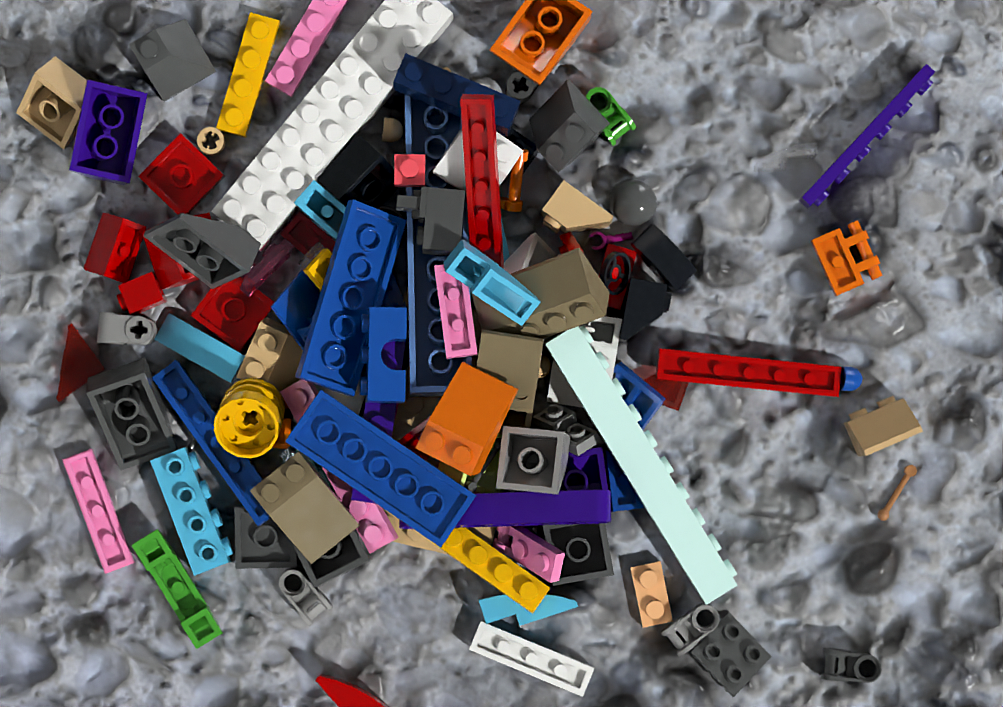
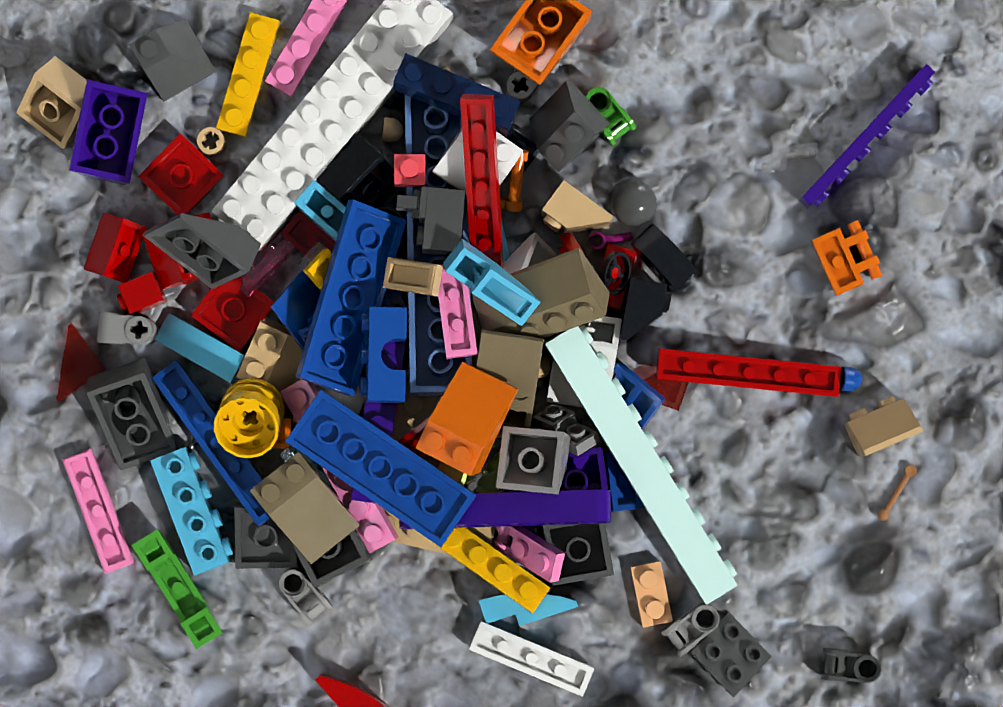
none -> tan tile [382,257,443,297]

